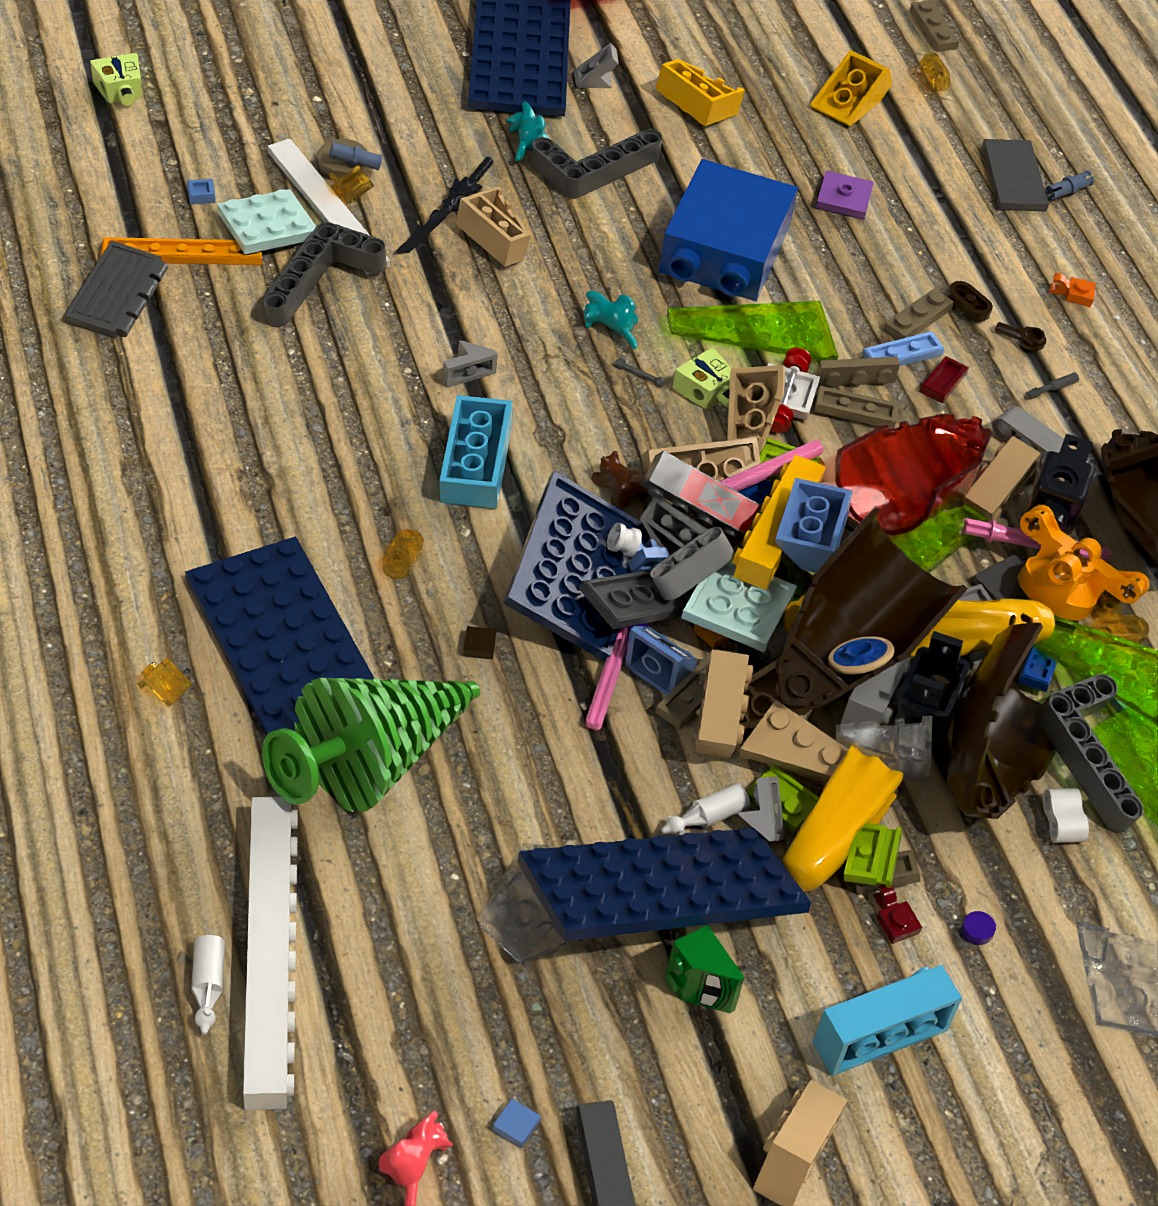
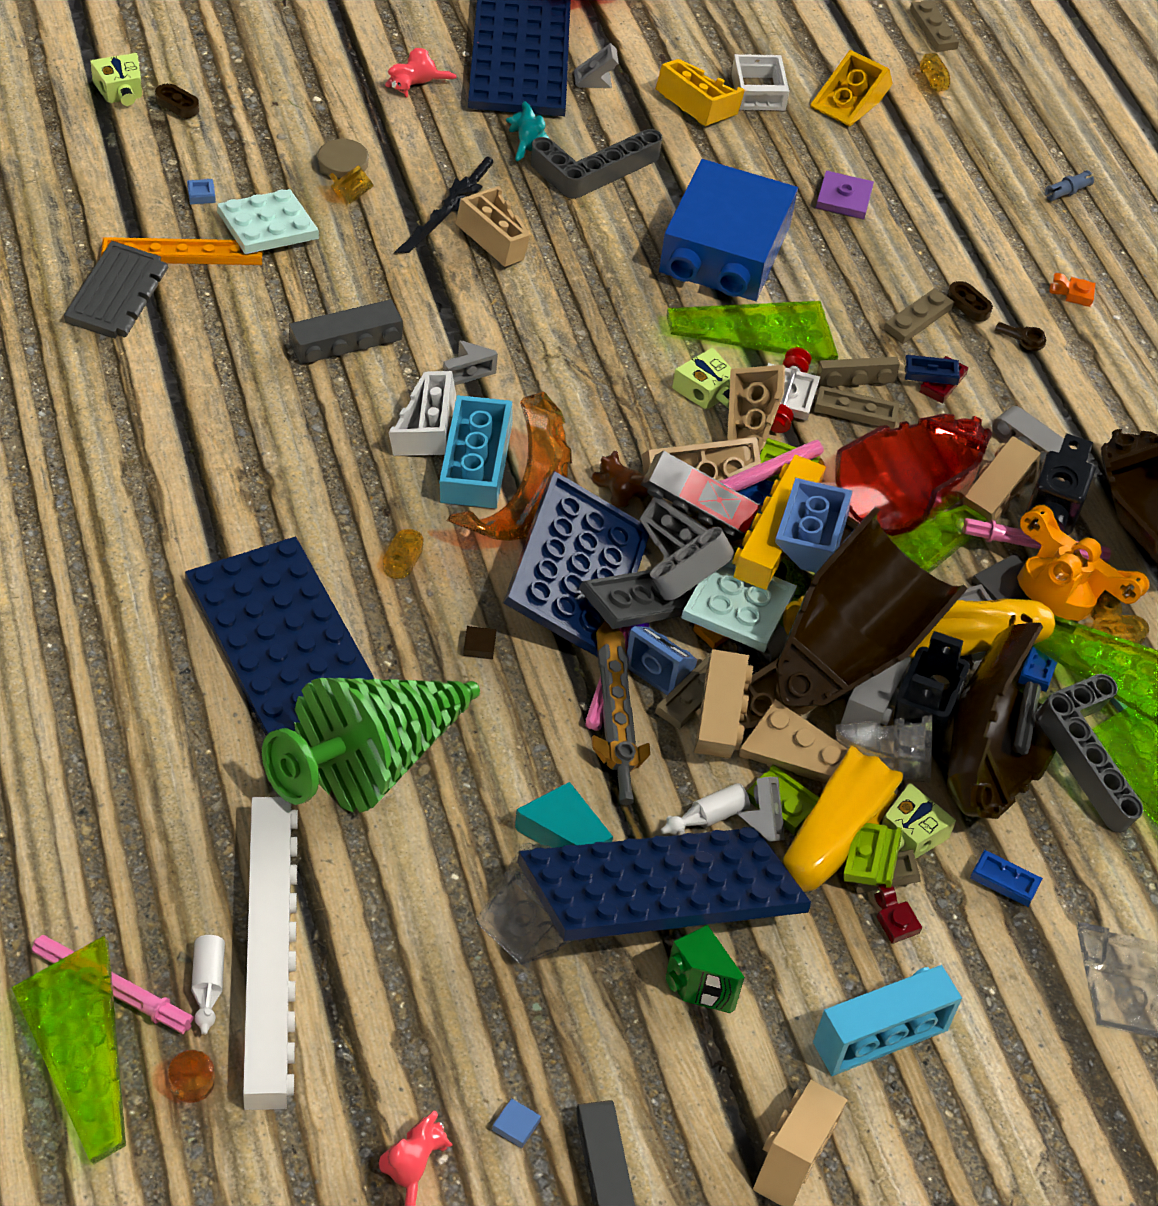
clear yellow bracket [137,657,192,707] -> none
dark grey beam [263,222,387,327] -> none
white tile [268,138,390,275] -> none
sand blue pin [329,141,383,171] -> none
teal animal [582,291,638,349] -> none
white wheel [607,522,642,557] -> none
dark grey hinge [615,358,666,387] -> none
medium blue tile [628,539,669,573] -> none
wheel [827,637,894,674] -> none
light blue tile [862,331,945,366] -> none
dark purple tile [962,911,996,945] -> none
dark grey tile [982,139,1049,211] -> none
dark grey piece [1026,372,1079,398] -> none
white axle [1043,788,1089,843] -> none
none -> clear neon green wing [11,935,126,1164]
none -> bright pink axle [32,935,194,1034]
none -> dark brown plate [155,83,199,119]
none -> clear orange head [168,1049,215,1103]
none -> dark grey brick [289,299,403,365]
none -> coral animal [385,48,457,97]
none -> white wedge [388,371,456,456]
none -> clear orange windscreen [447,392,572,541]
none -> teal slope [515,782,613,848]
none -> sword [591,621,651,806]
none -> white window [731,54,789,111]
none -> yellowish green torso [881,783,956,859]
none -> dark blue tile [904,355,960,385]
none -> blue plate [970,850,1043,907]
none -> dark grey axle [1012,681,1041,756]

